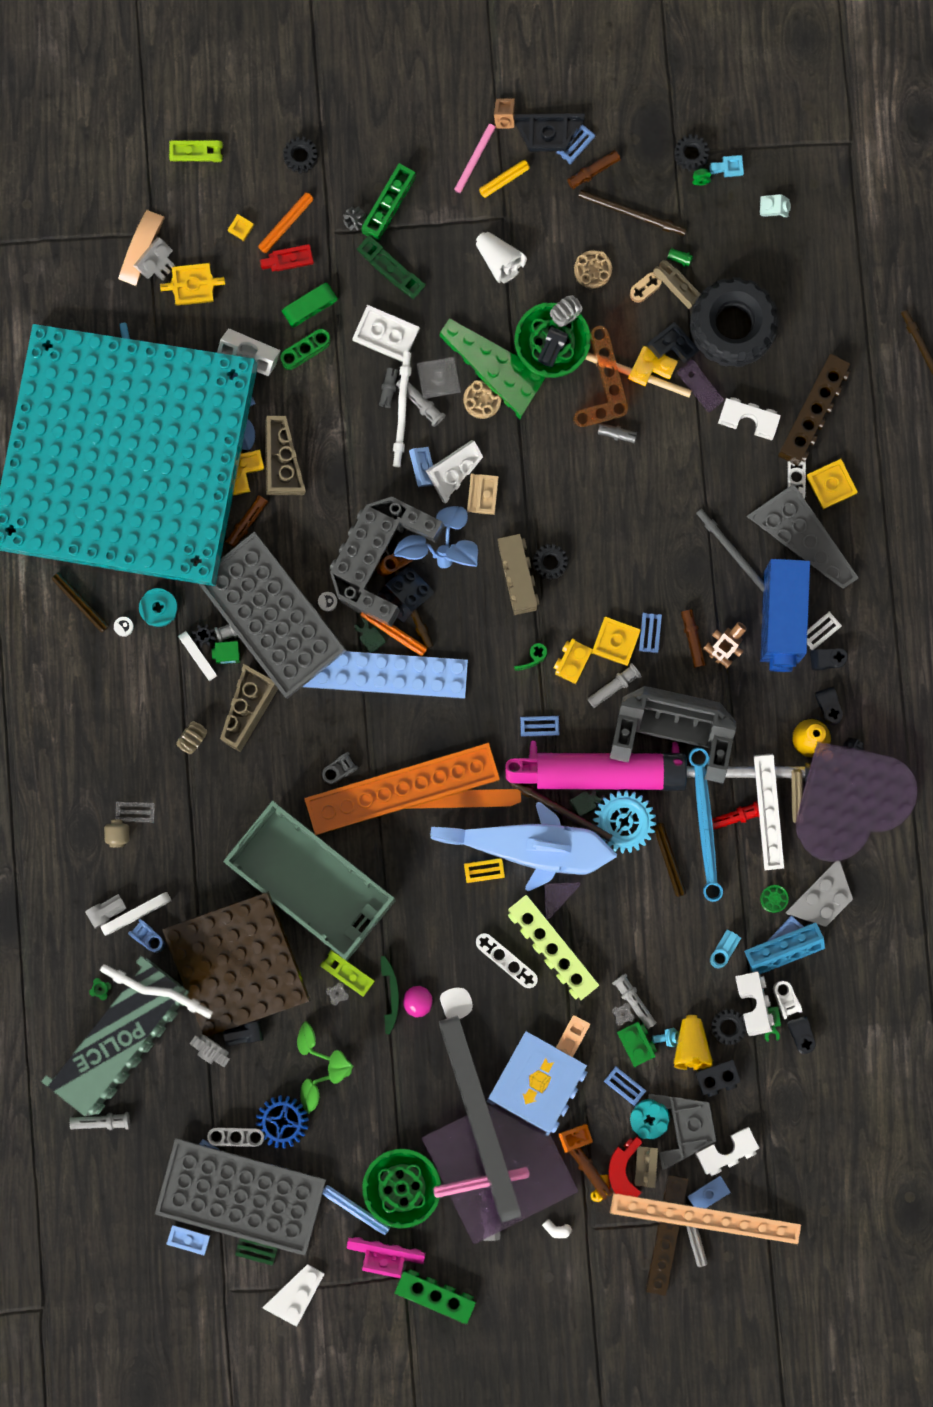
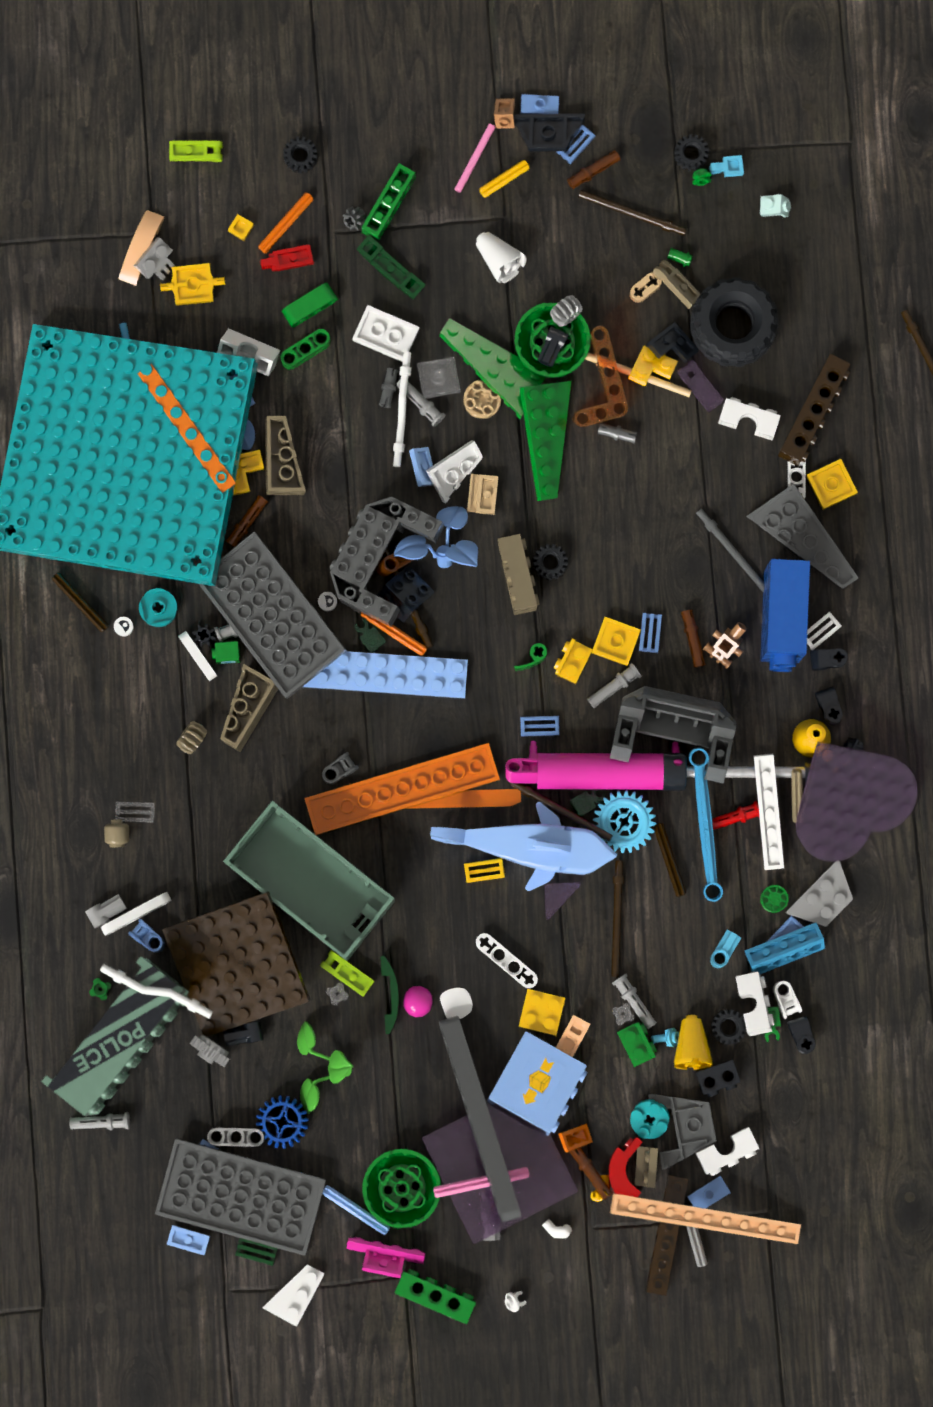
yellowish green brick [508,895,599,1000] -> none
tan tile [574,250,612,289] -> none
medium blue tile [604,1066,646,1106] -> none
none -> orange sticker [137,364,236,493]
none -> white plate [505,1291,526,1312]
none -> yellow plate [518,989,565,1036]
none -> green wing [520,381,571,501]
none -> medium blue plate [521,94,559,114]
none -> dark brown bar [611,860,625,977]

